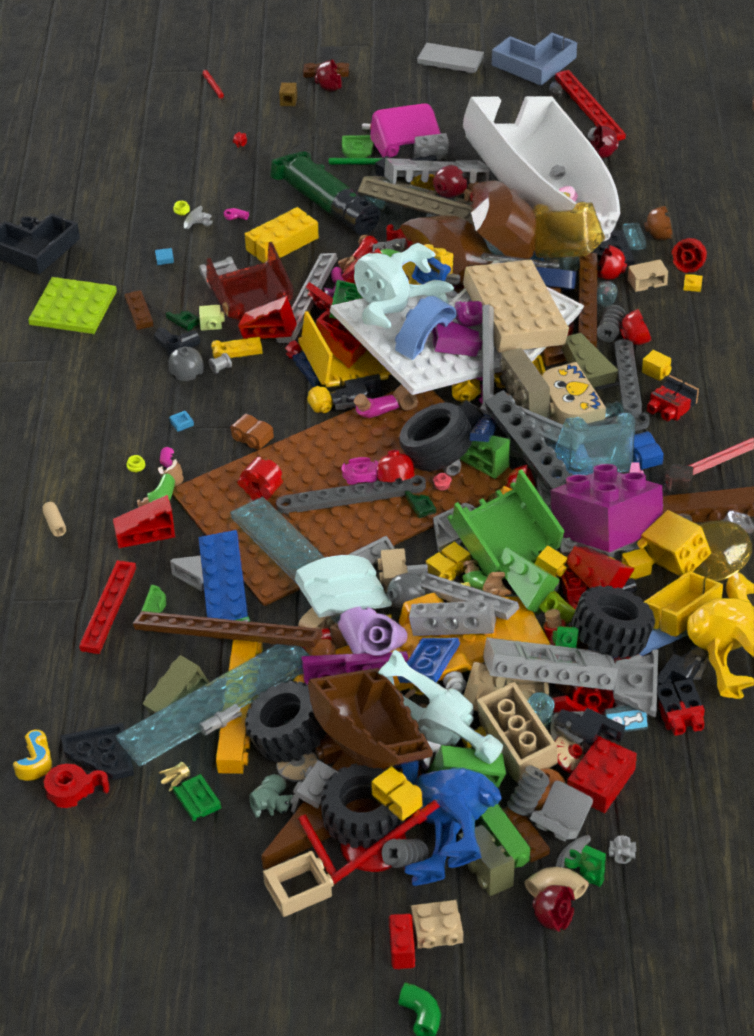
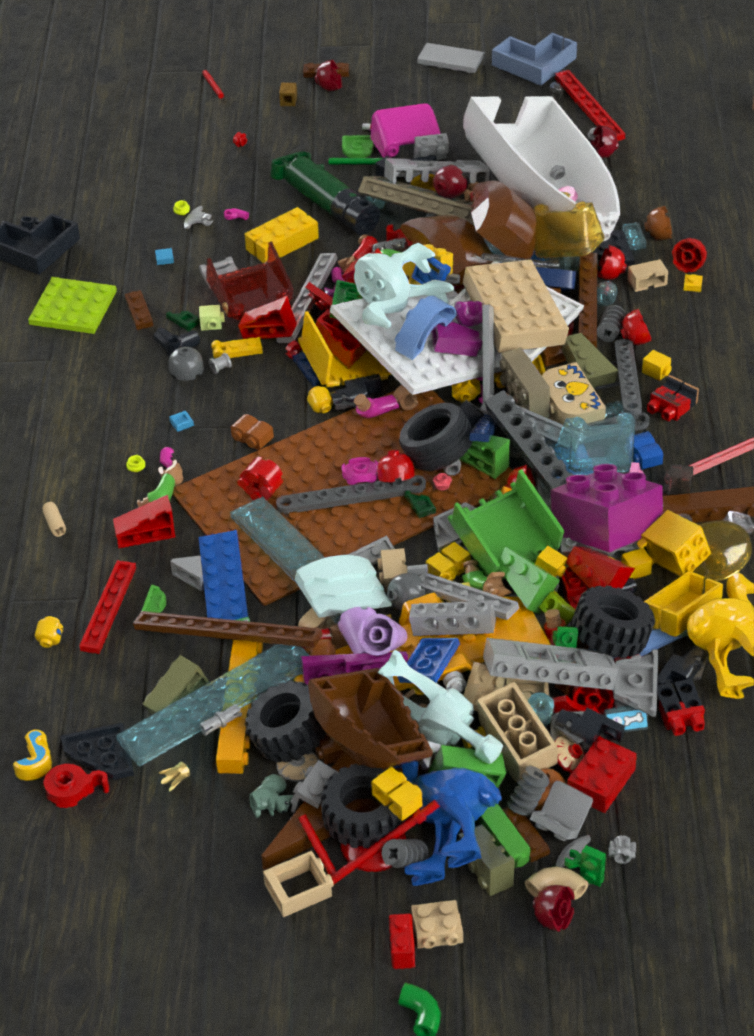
green plate [173,774,221,822] -> none
none -> yellow head [35,616,63,648]

